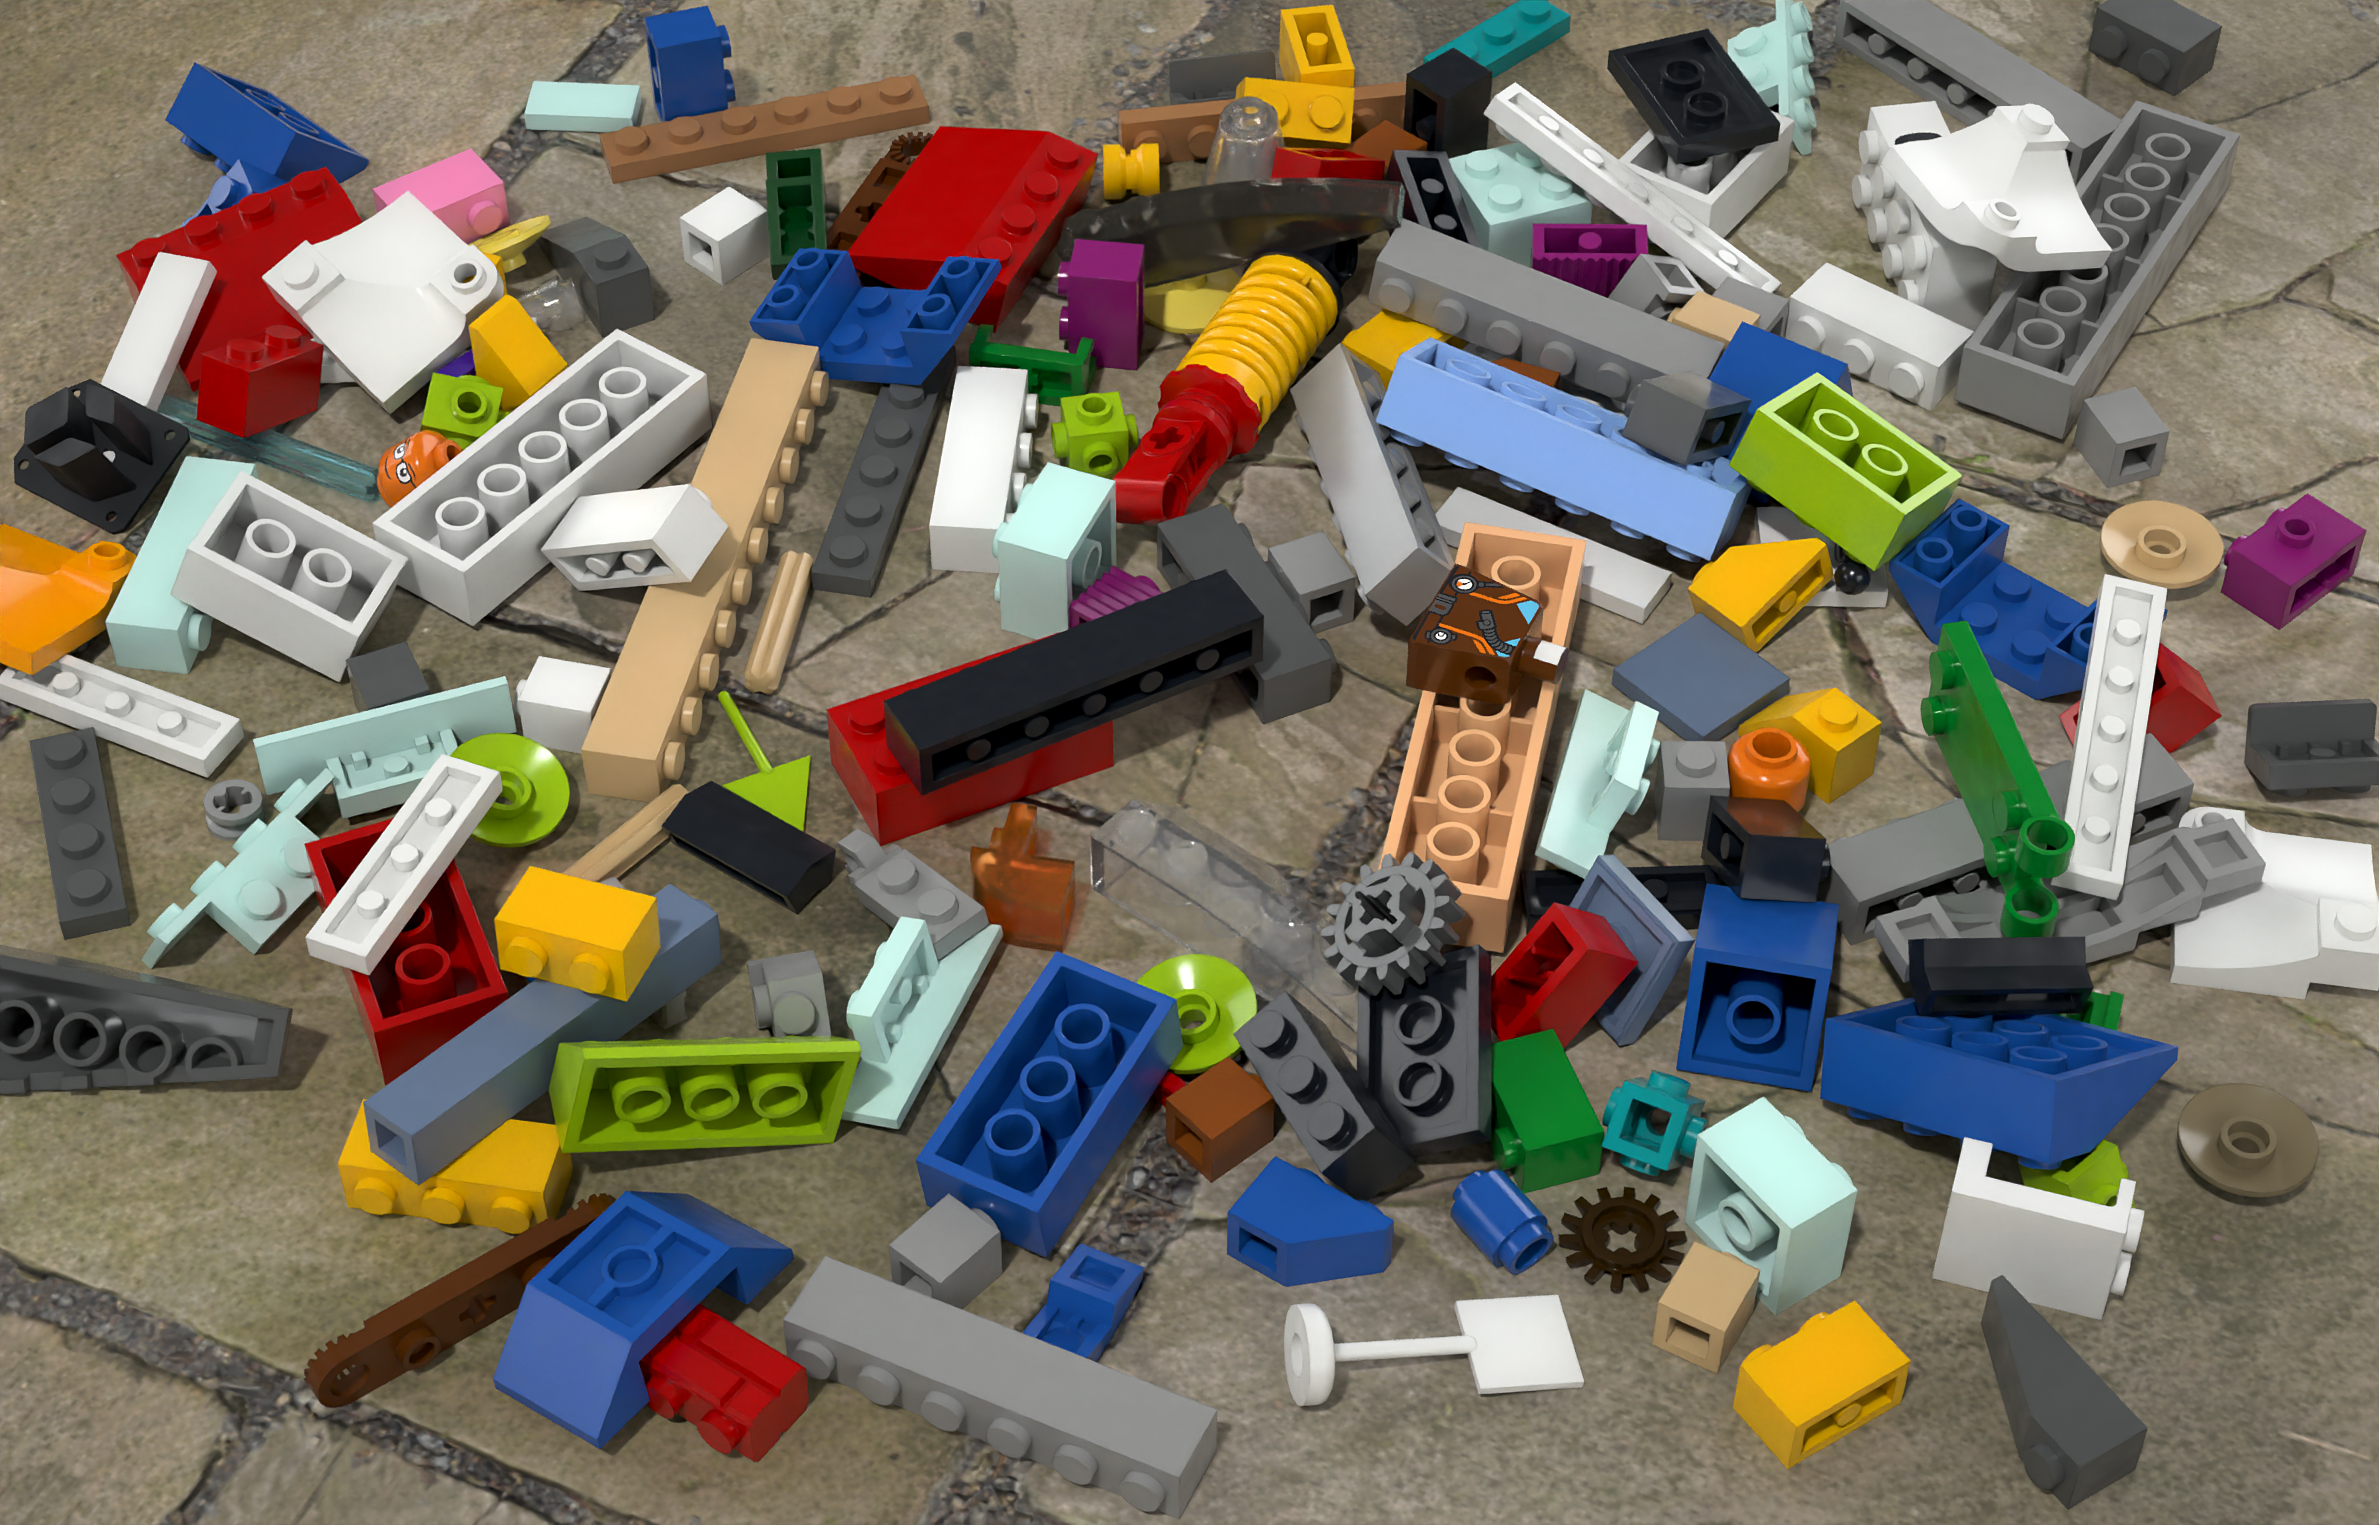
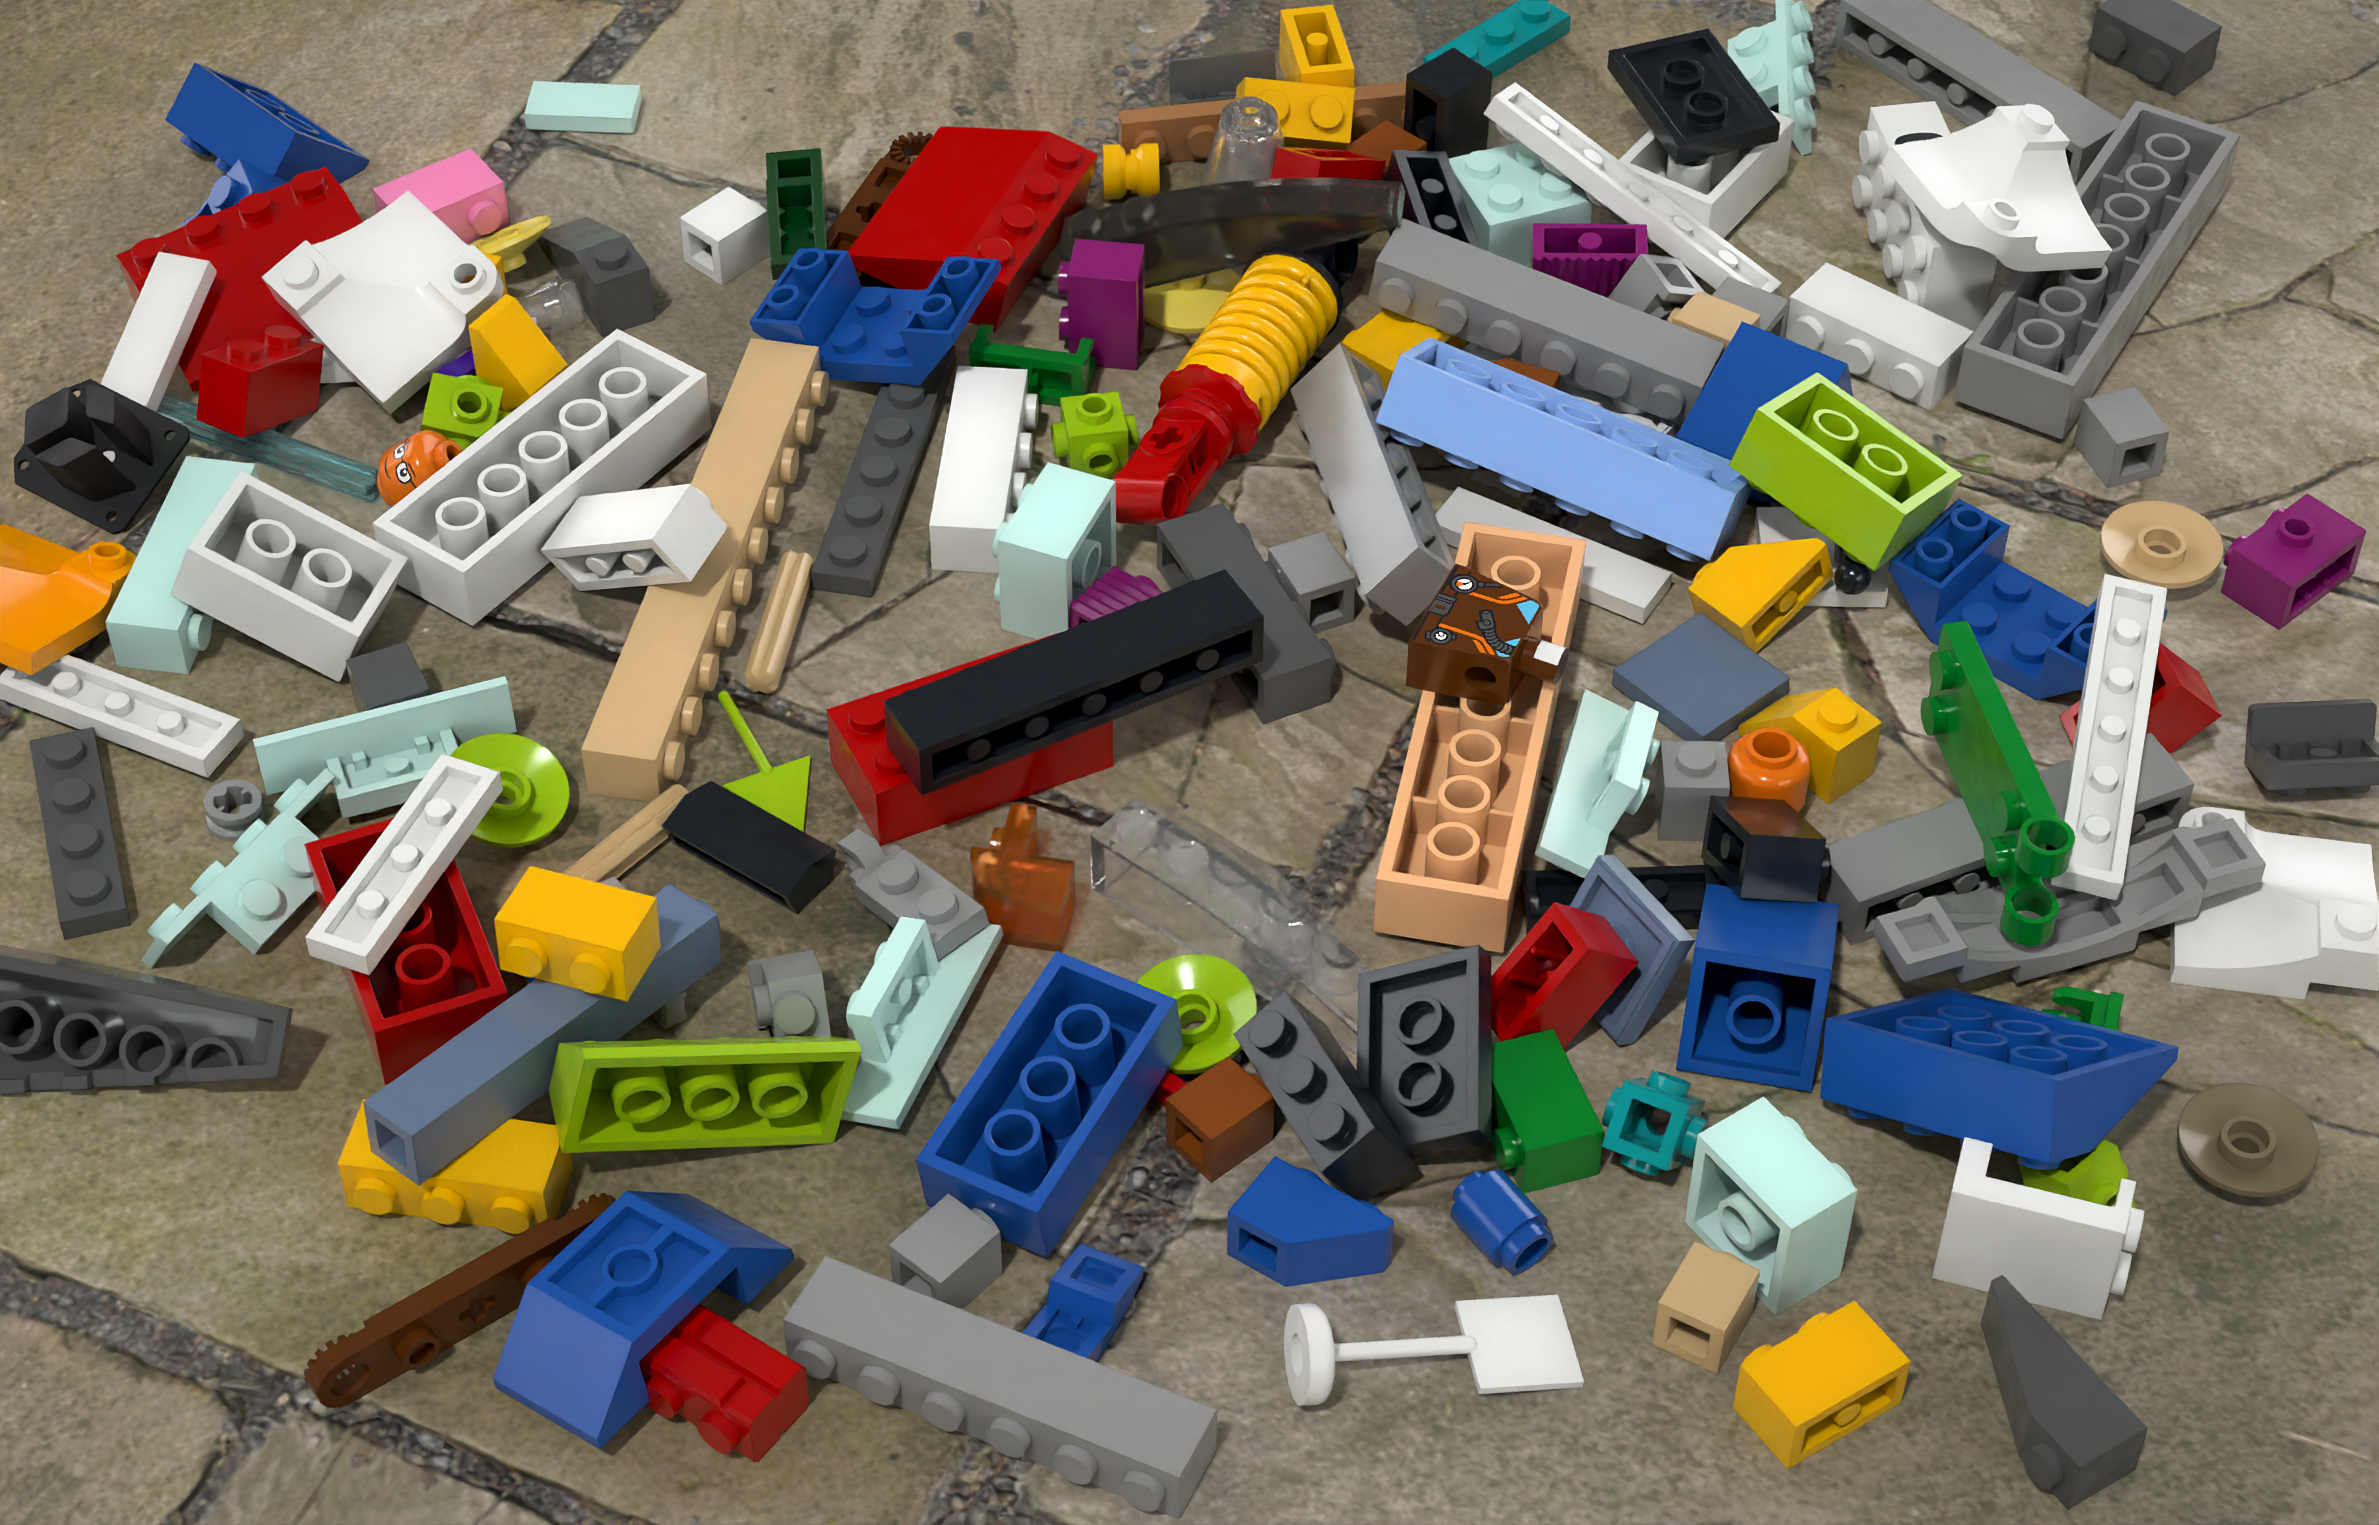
white brick [513,656,612,754] -> none
medium nougat plate [599,75,929,184] -> none
blue brick [644,5,736,122] -> none
dark grey gear [1321,852,1465,996] -> none
dark brown gear [1559,1187,1686,1292] -> none
dark grey brick [1621,371,1751,466] -> none
black piece [1908,936,2094,1016] -> none

